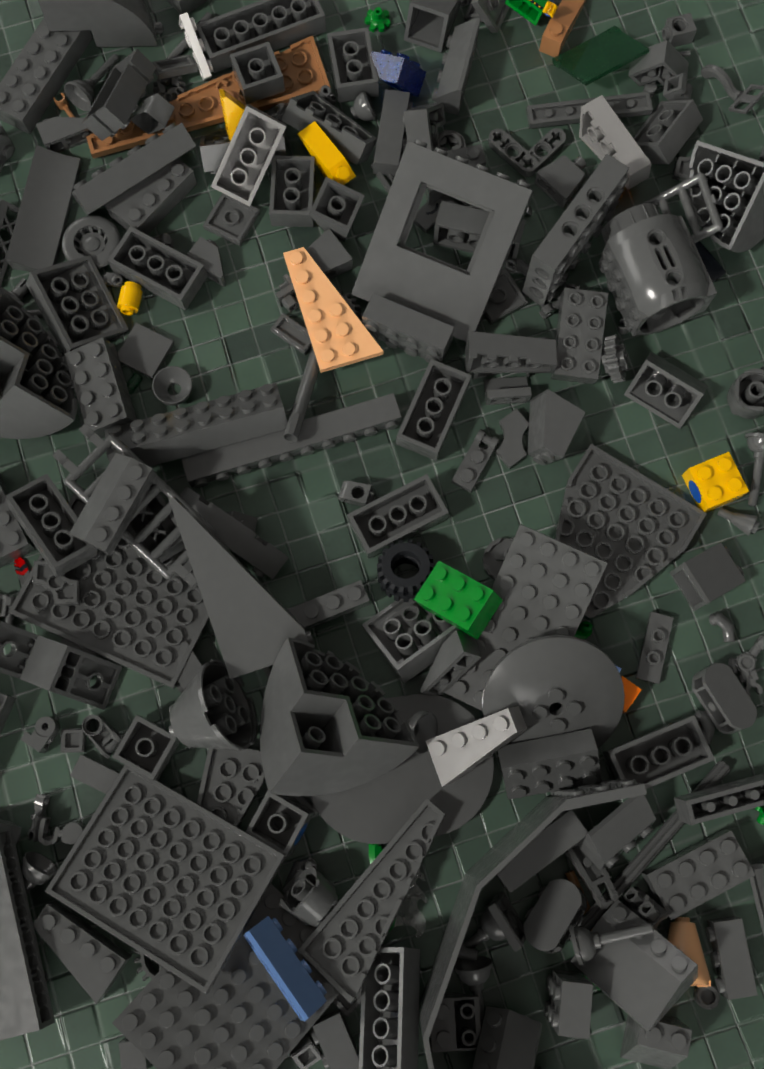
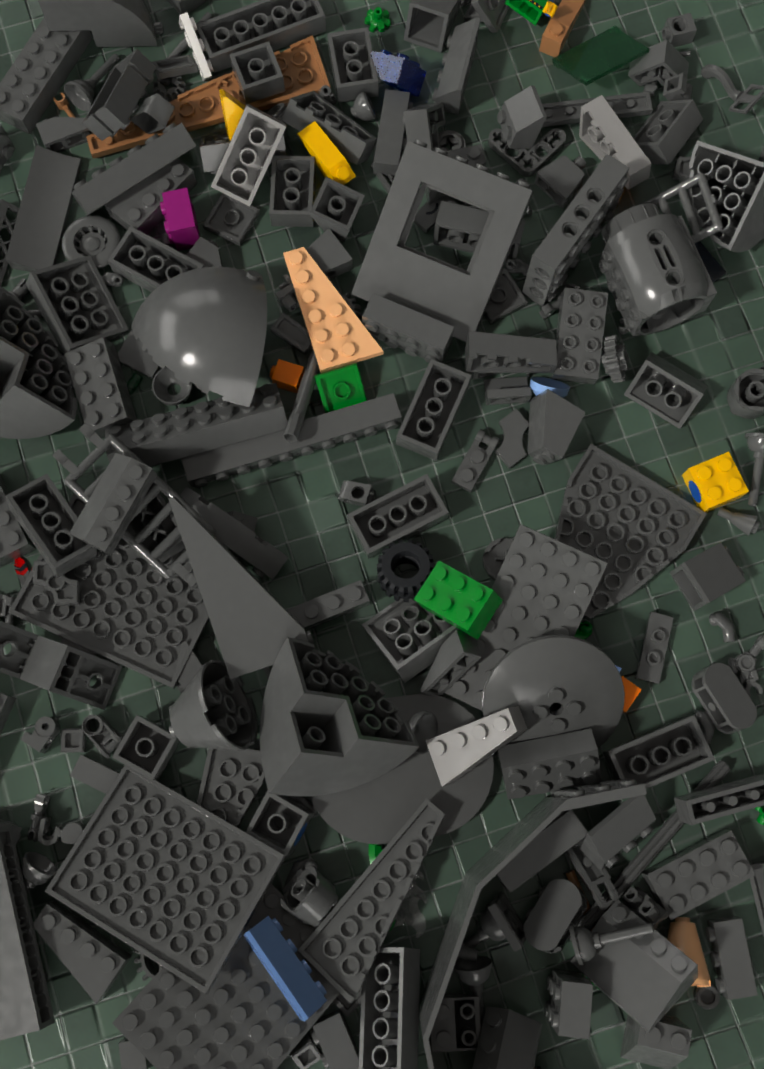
yellow brick [117,281,143,316] -> none
none -> dark grey brick [132,267,267,407]
none -> magenta brick [160,188,200,251]
none -> orange brick [270,359,304,393]
none -> green tile [314,363,367,413]
none -> dark grey slope [497,85,547,149]
none -> light blue piece [530,377,570,398]

